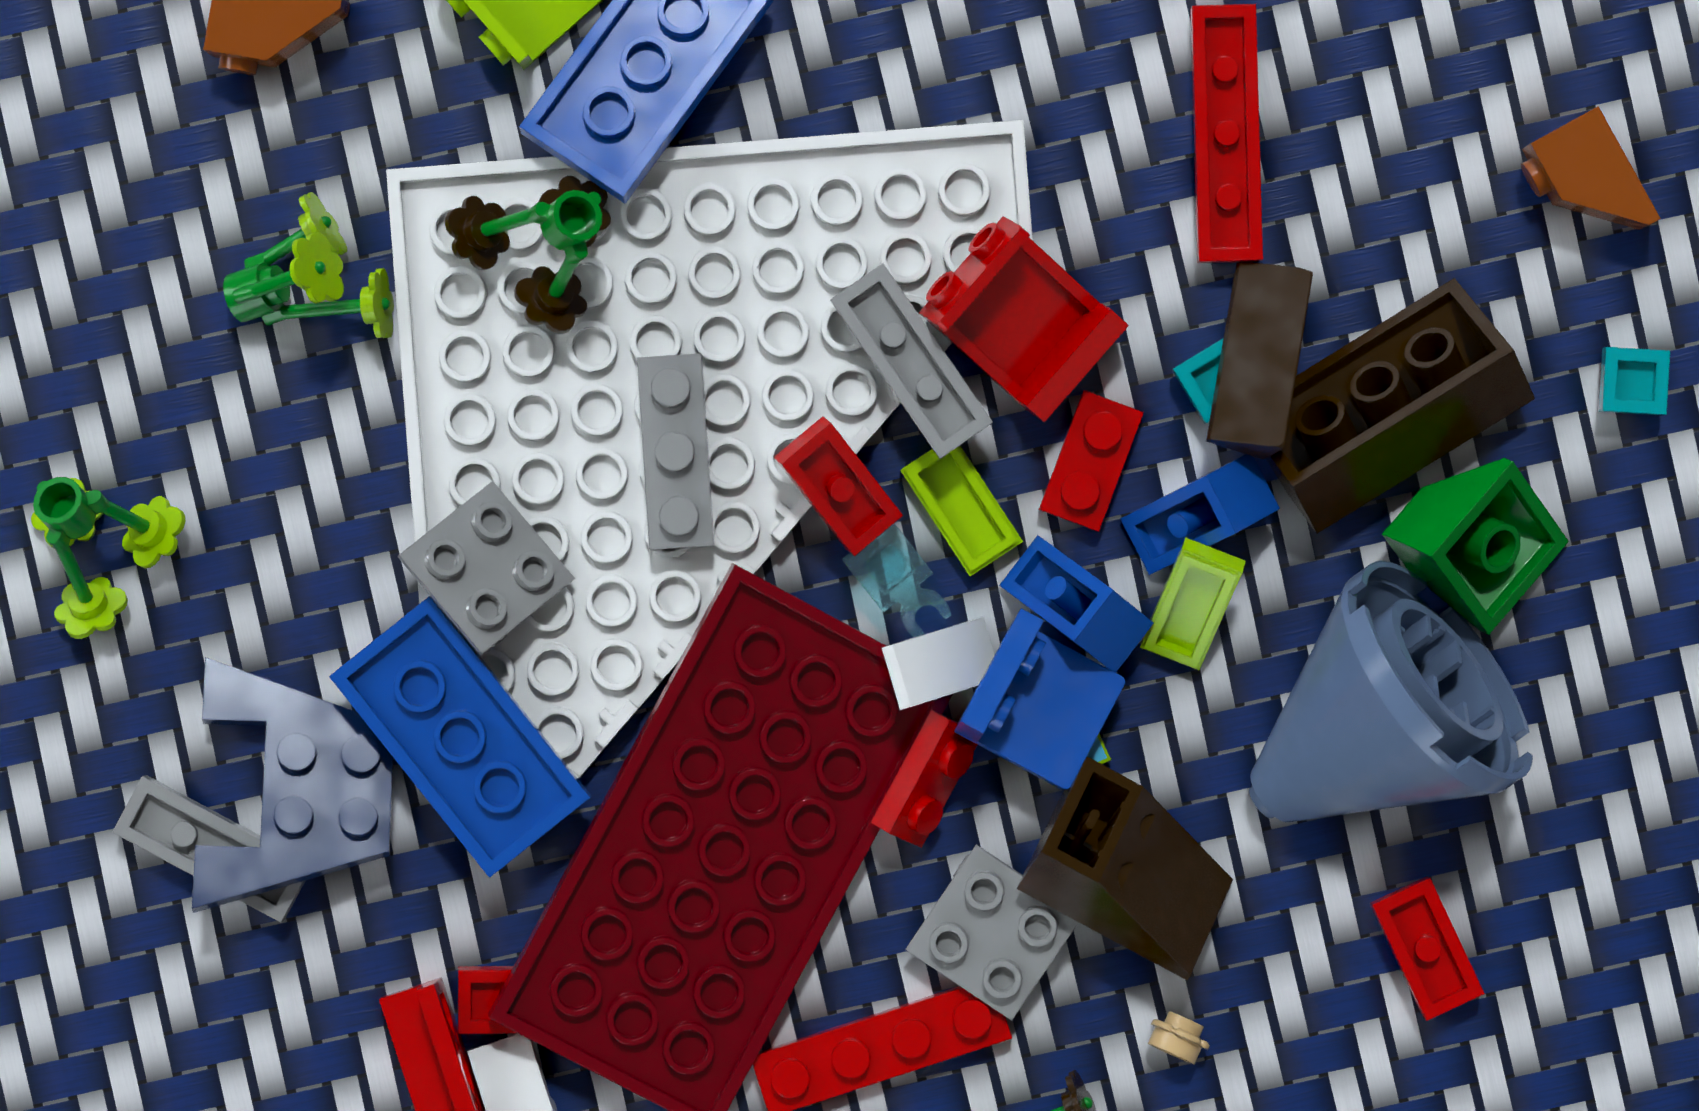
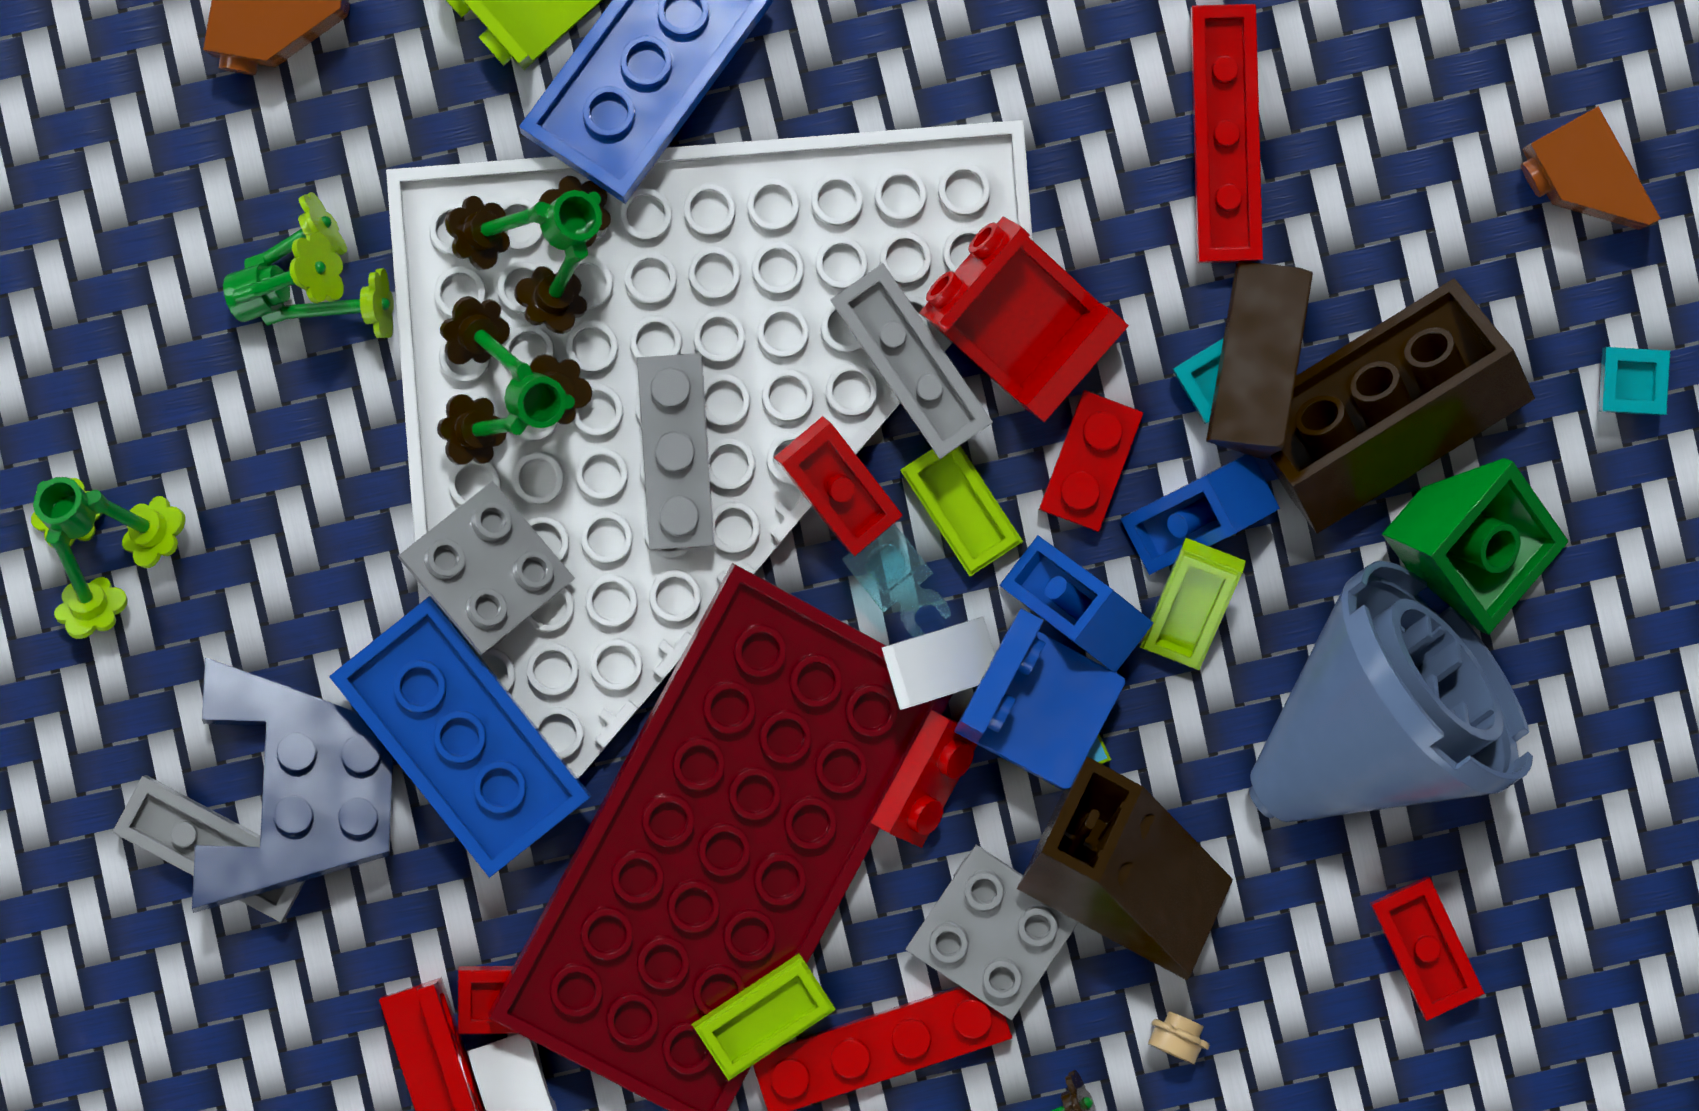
none -> dark brown plant [437,296,592,465]
none -> lime tile [692,953,836,1081]

